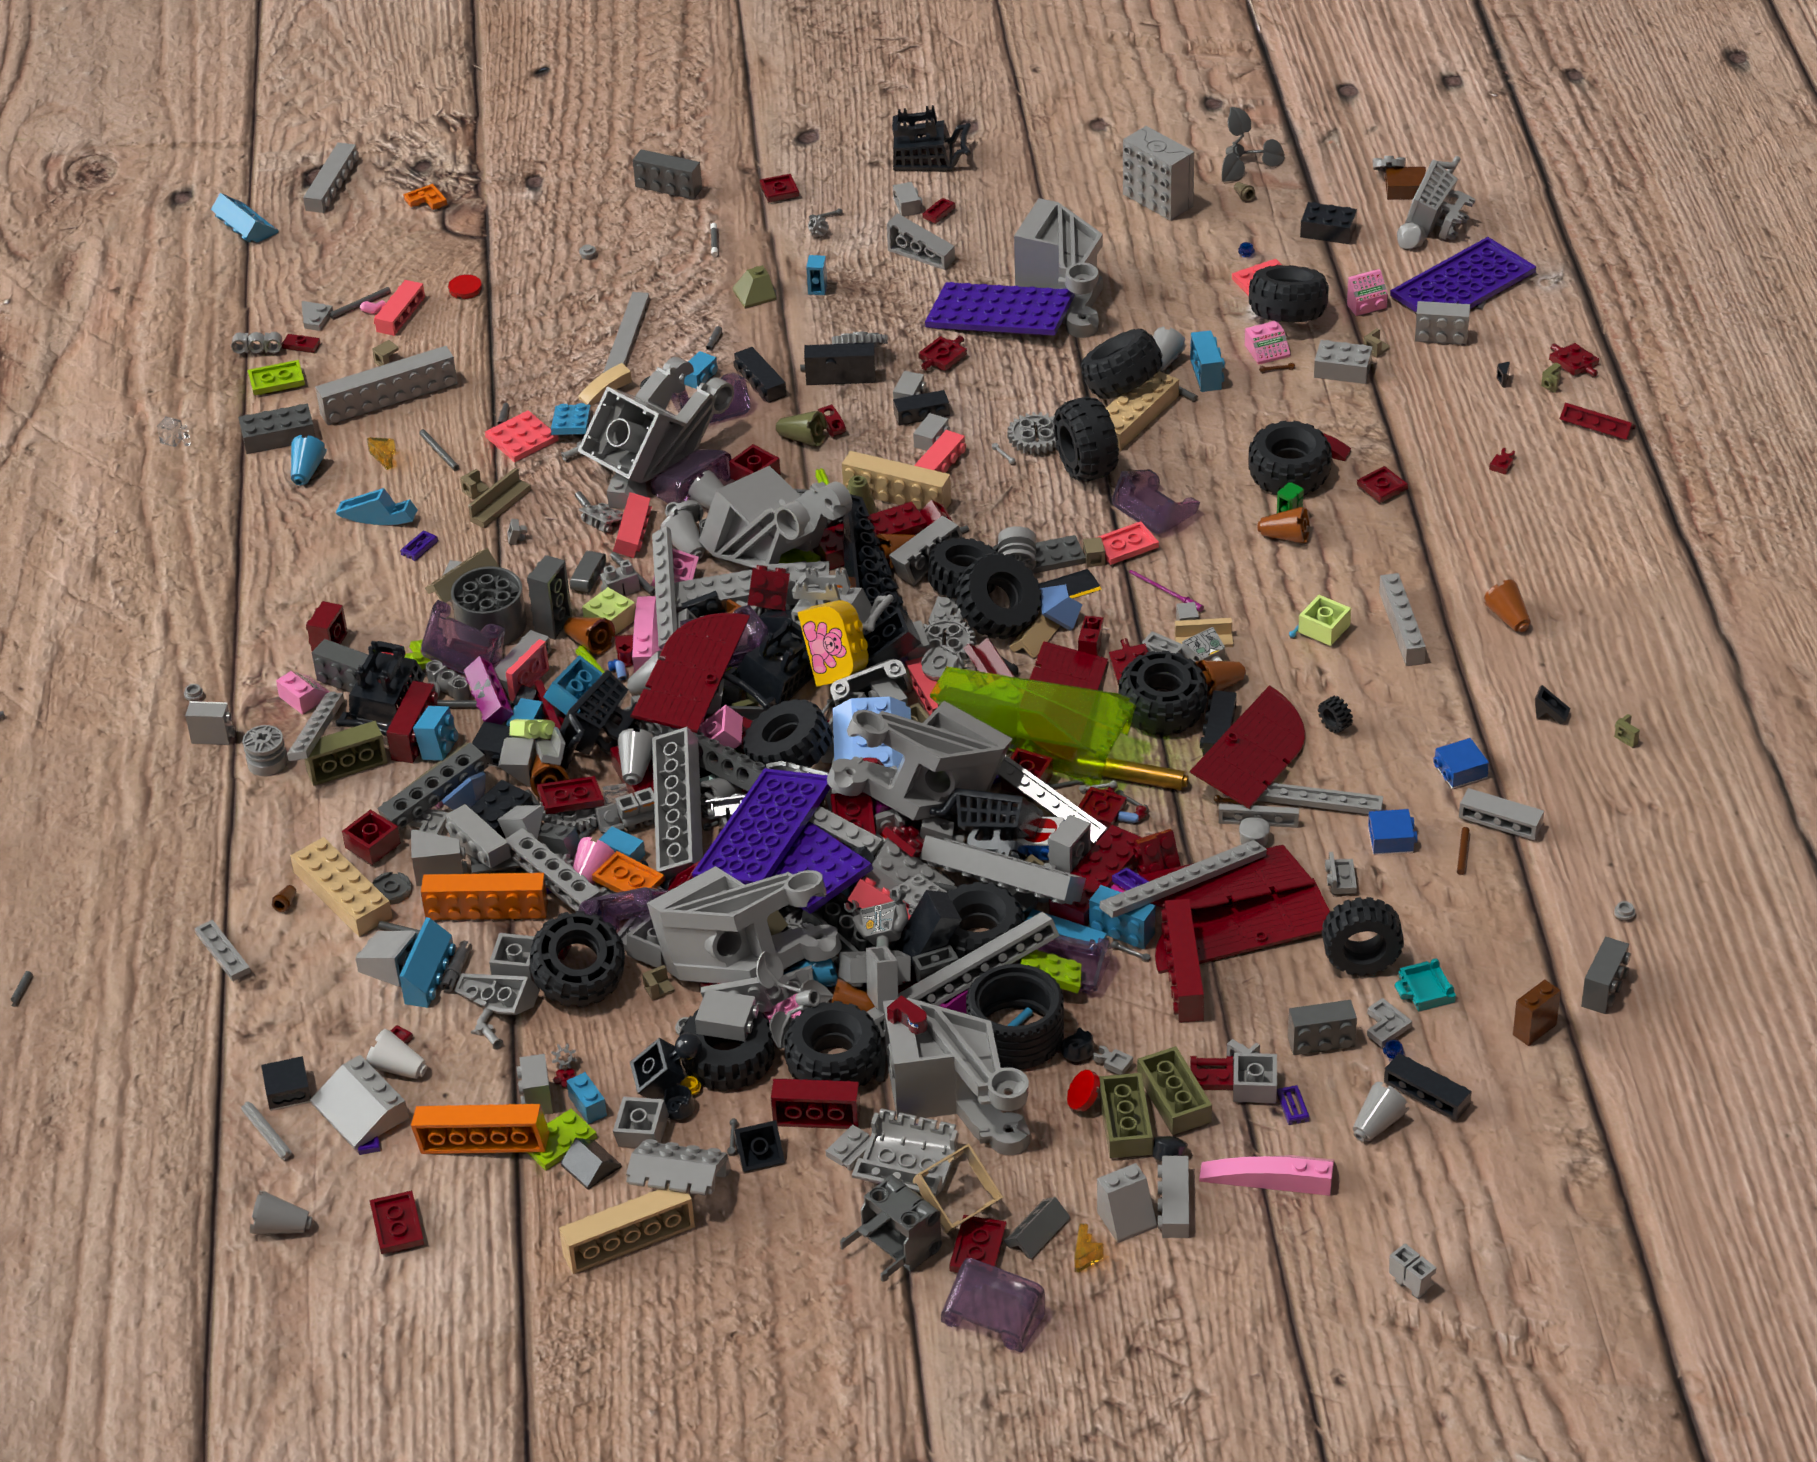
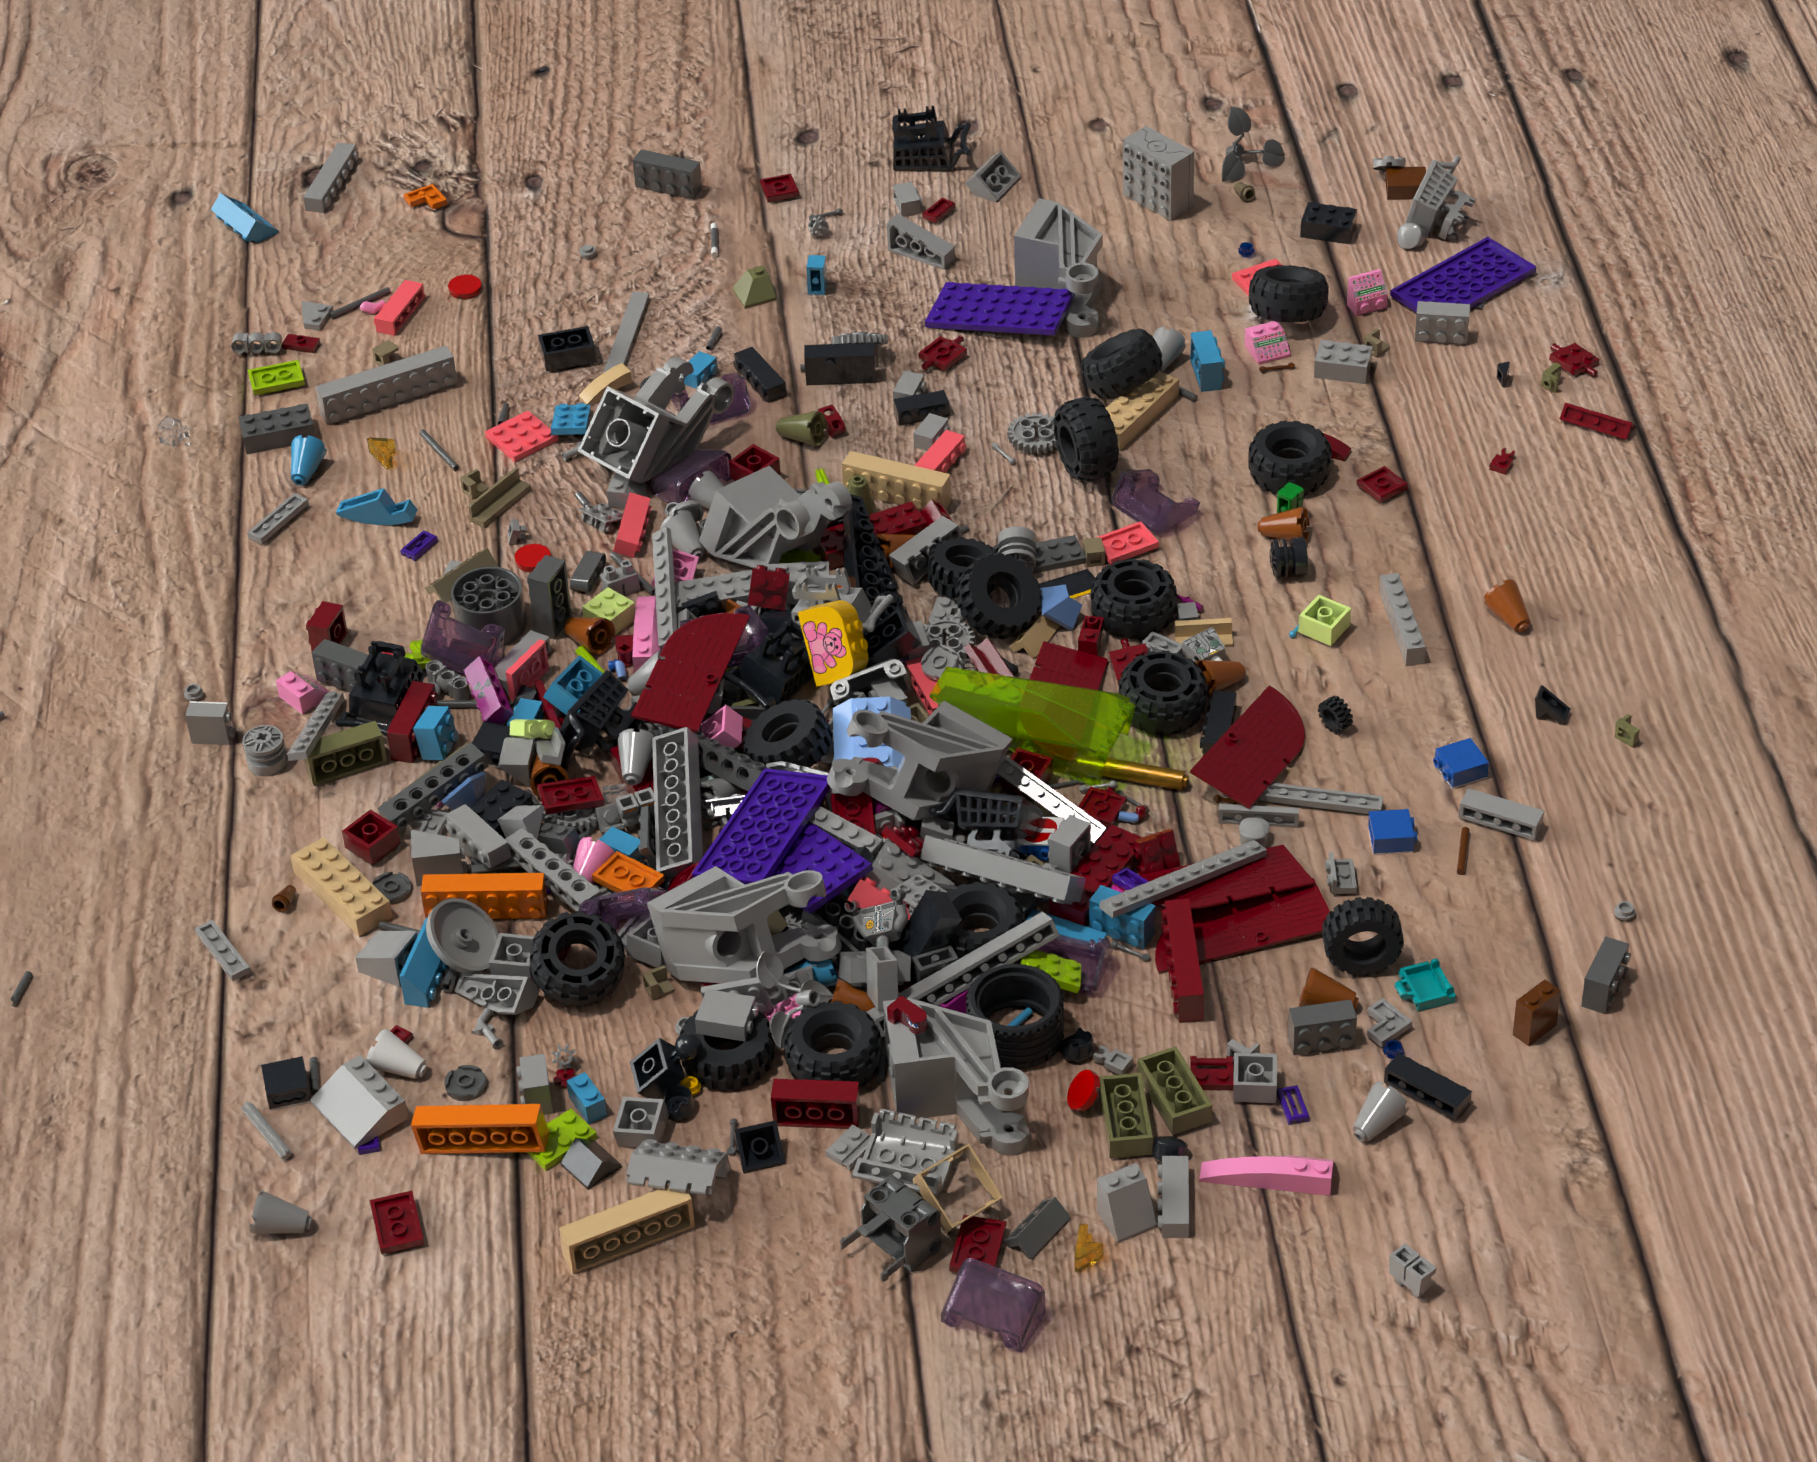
none -> light grey plate [247,493,309,544]
none -> dark grey wheel [310,1057,319,1092]
none -> light grey dish [426,898,499,974]
none -> dark grey tile [444,1065,487,1101]
none -> red tile [514,544,551,572]
none -> black brick [538,326,597,371]
none -> dark grey plate [638,805,656,870]
none -> light grey slope [965,150,1021,202]
none -> black tyre [1091,558,1177,639]
none -> black wheel [1269,537,1308,578]
none -> dark orange cone [1299,968,1359,1010]

